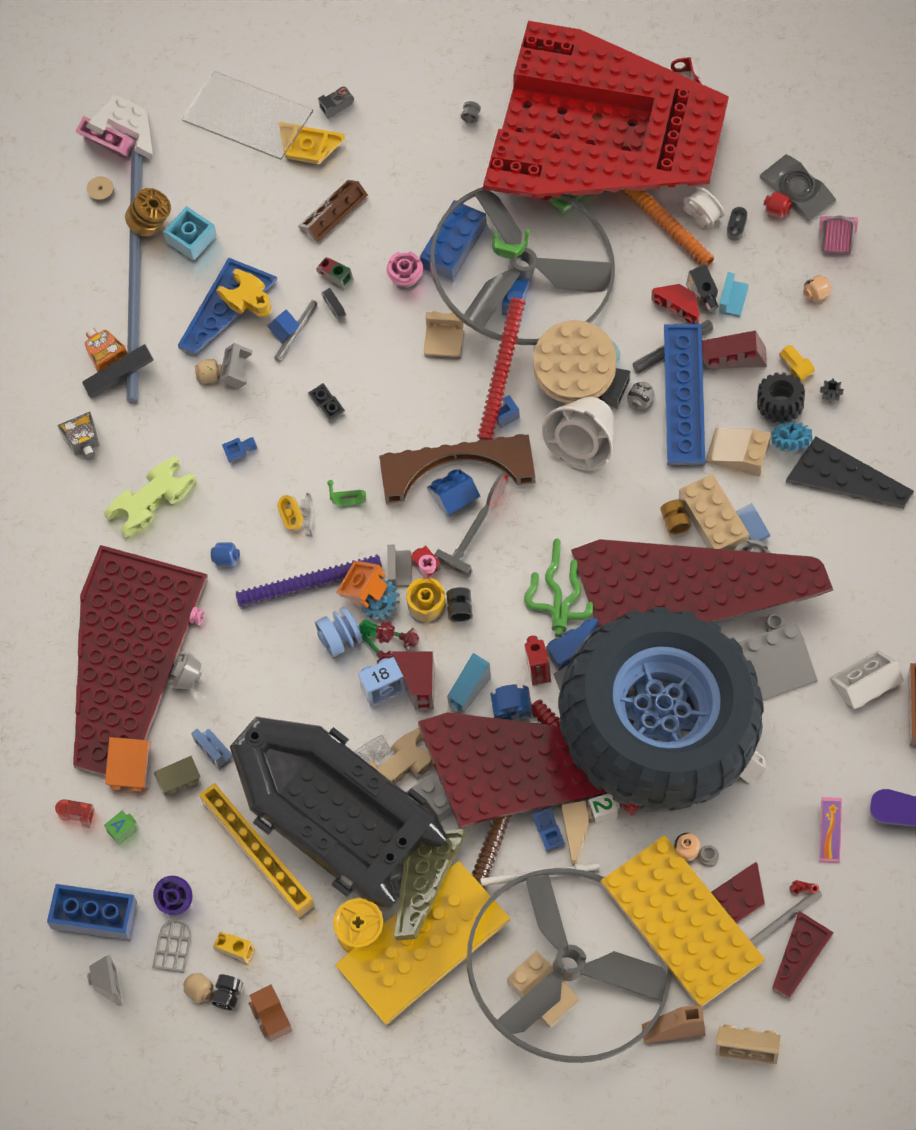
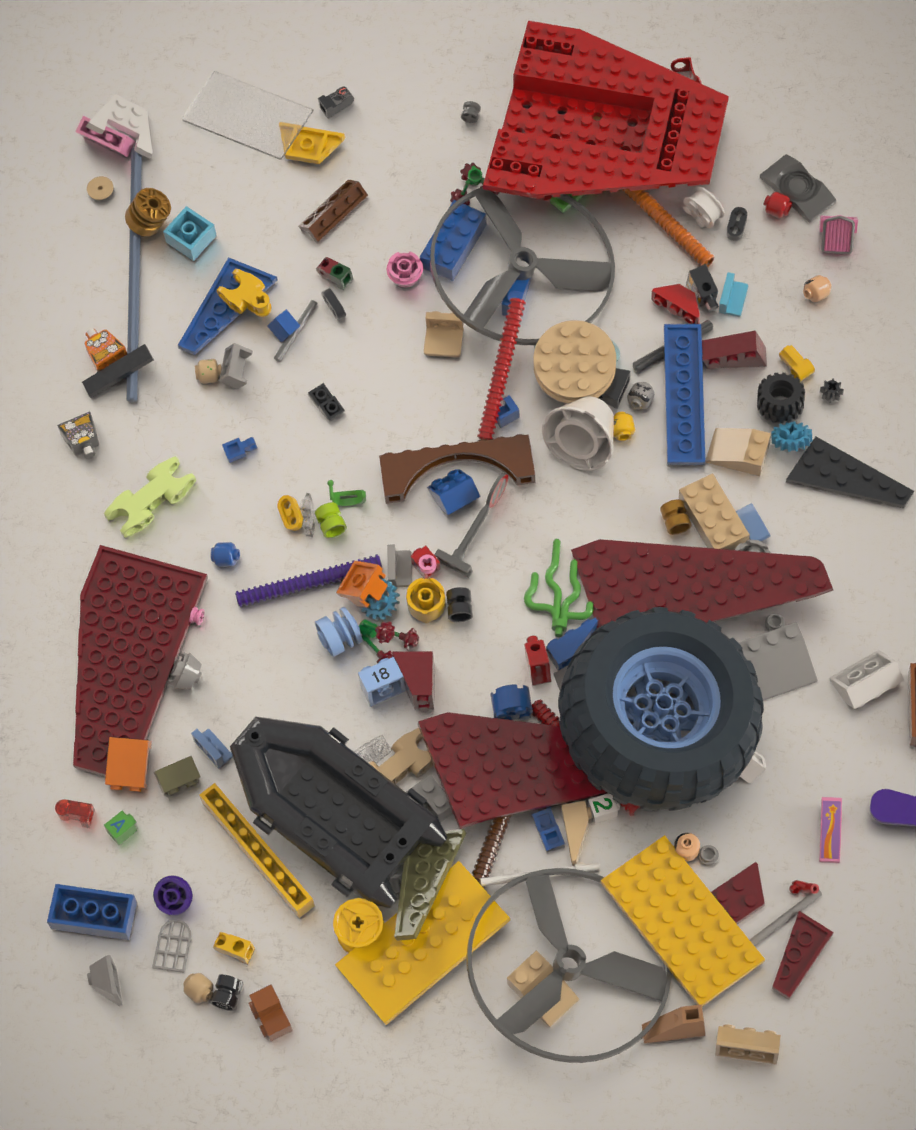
dark azure slope [447,653,491,713] -> none
bright green helmet [492,229,531,258] -> none
none -> lime wheel [314,502,347,538]
none -> plant [450,162,500,206]
none -> yellow head [613,411,635,441]

